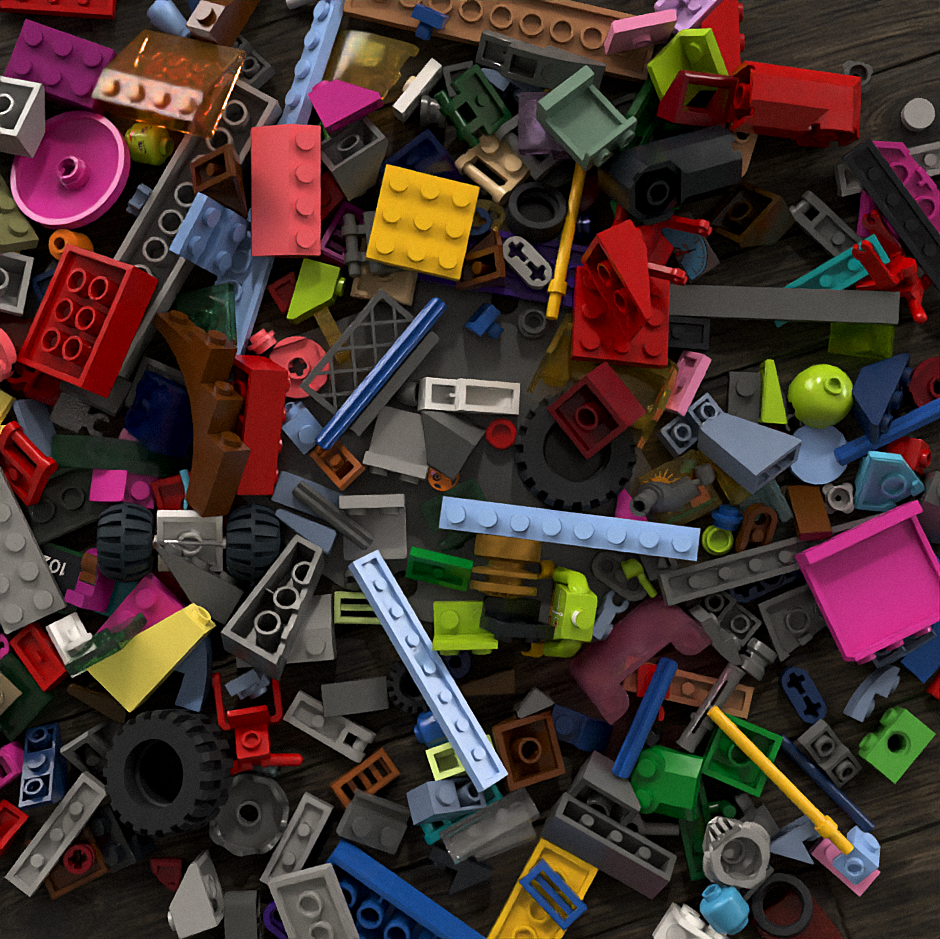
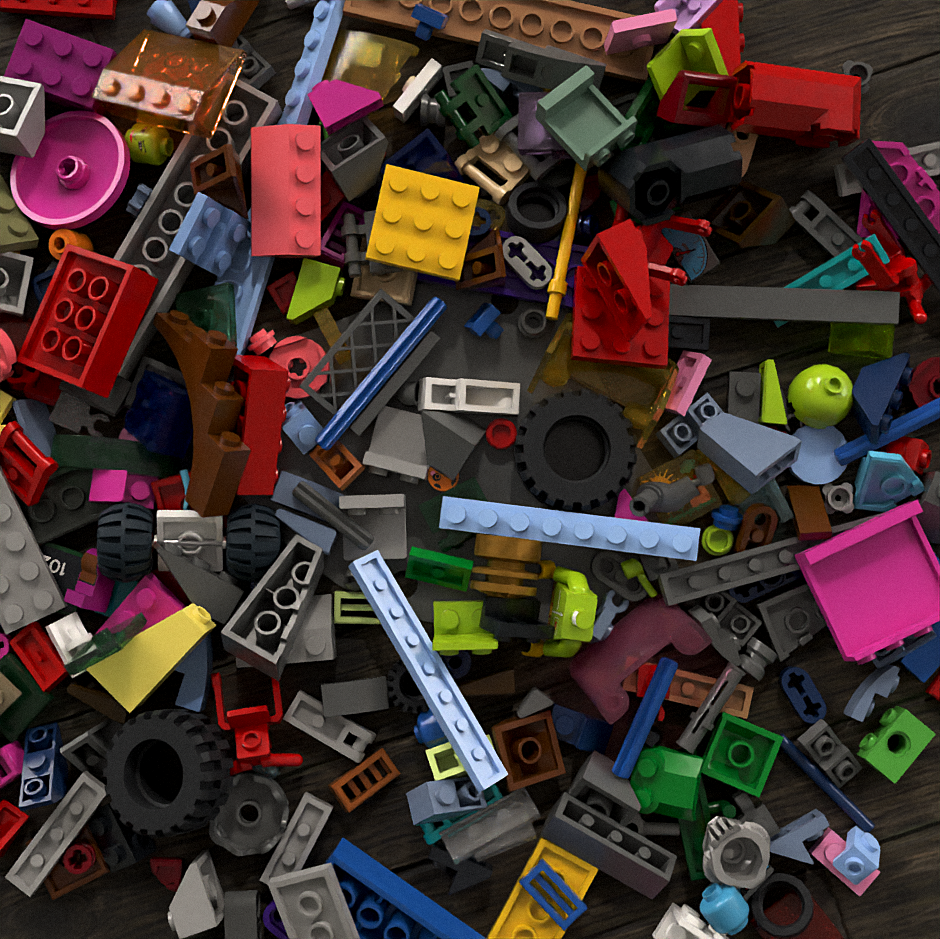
sand blue slope [225,668,271,700] -> none
dark grey plate [336,789,412,855] -> none
dark red slope [547,361,647,460] -> none
yellow bar [707,705,854,855] -> none
light grey tile [901,98,935,132] -> none

